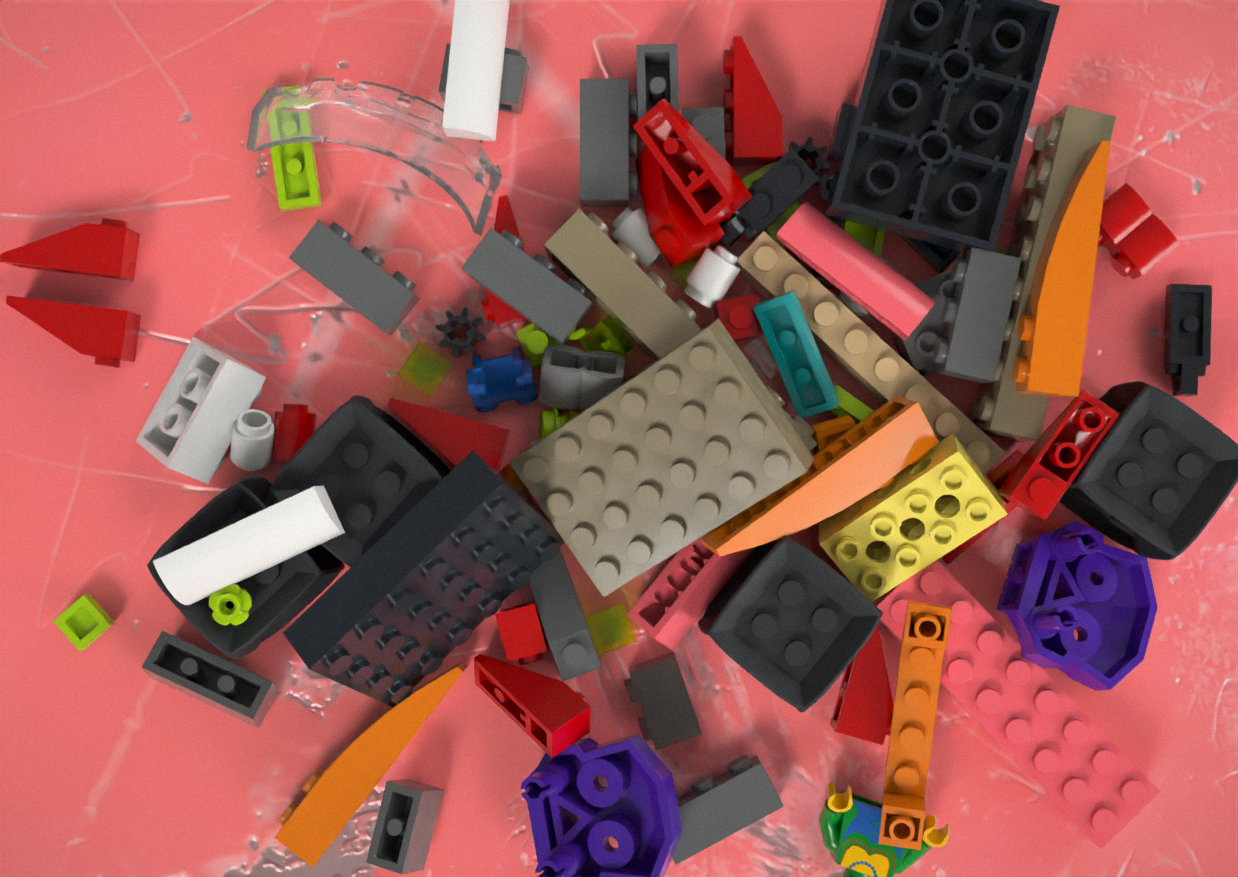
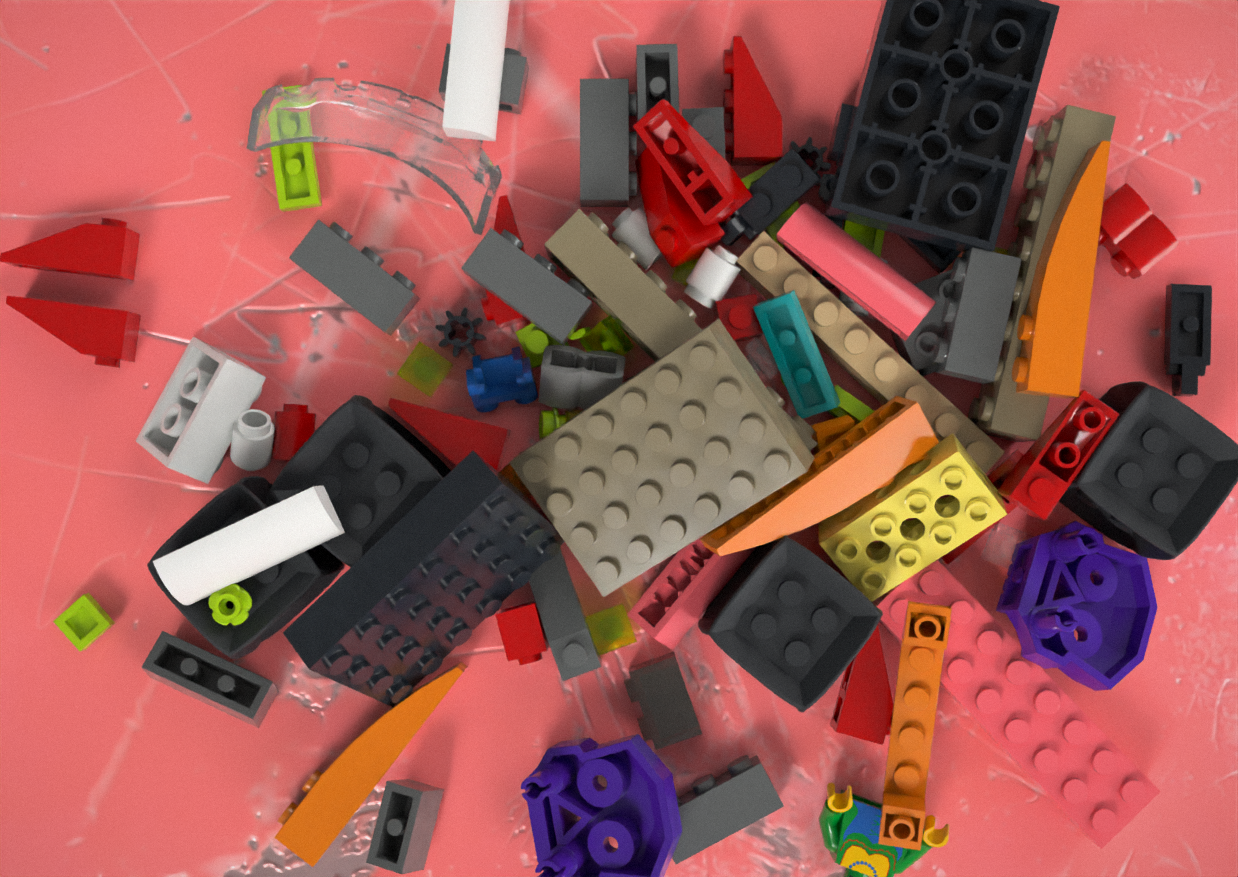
red slope [474,654,591,758] -> none

